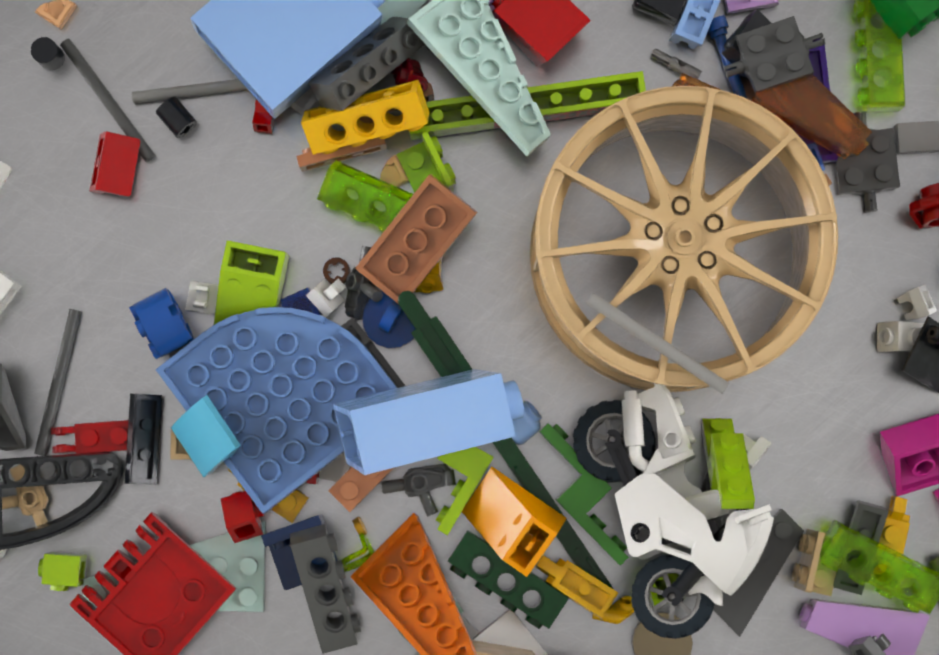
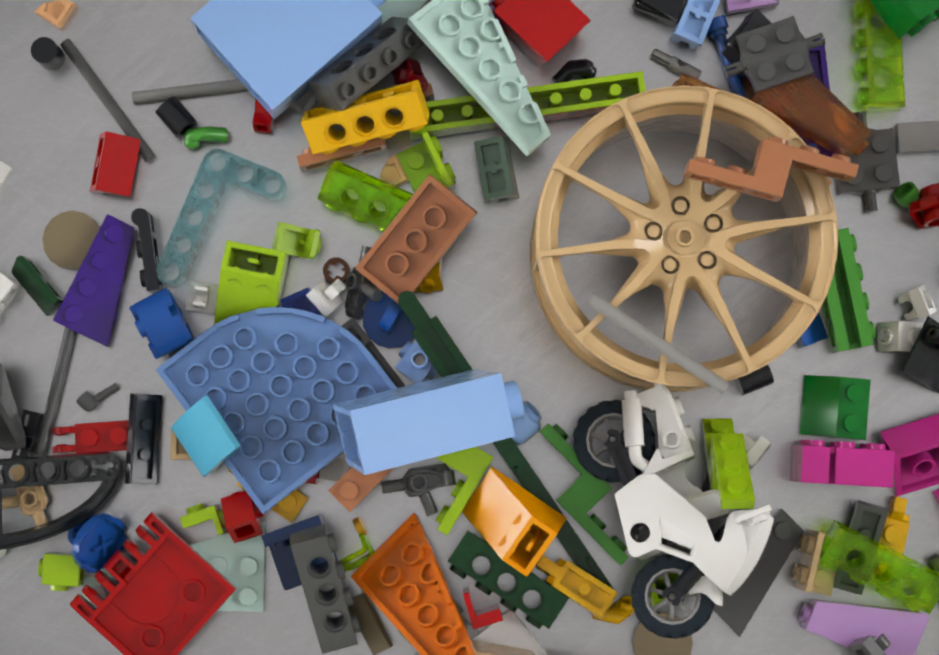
none -> black piece [11,409,44,458]
none -> dark green slope [12,255,63,316]
none -> dark tan tile [42,211,100,270]
none -> dark purple wing [53,214,134,347]
none -> blue tile [68,513,127,573]
none -> dark grey hand [76,383,119,412]
none -> black plate [131,208,163,294]
none -> clear light blue beam [156,148,288,288]
none -> lime bracket [180,503,228,536]
none -> bright green arm [183,126,228,149]
none -> lime bracket [272,222,322,259]
none -> dark tan piece [349,593,393,655]
none -> light blue brick [395,340,438,384]
none -> red panel [463,587,503,630]
none -> sand green hinge [474,136,519,202]
none -> black arm [552,59,597,83]
none -> nougat bracket [683,137,859,202]
none -> black piece [734,364,774,395]
none -> dark pink piece [790,440,895,488]
none -> blue slope [797,312,828,348]
none -> green slope [799,375,871,440]
none -> bright green brick [822,227,876,353]
none -> bright green hinge [893,182,920,208]

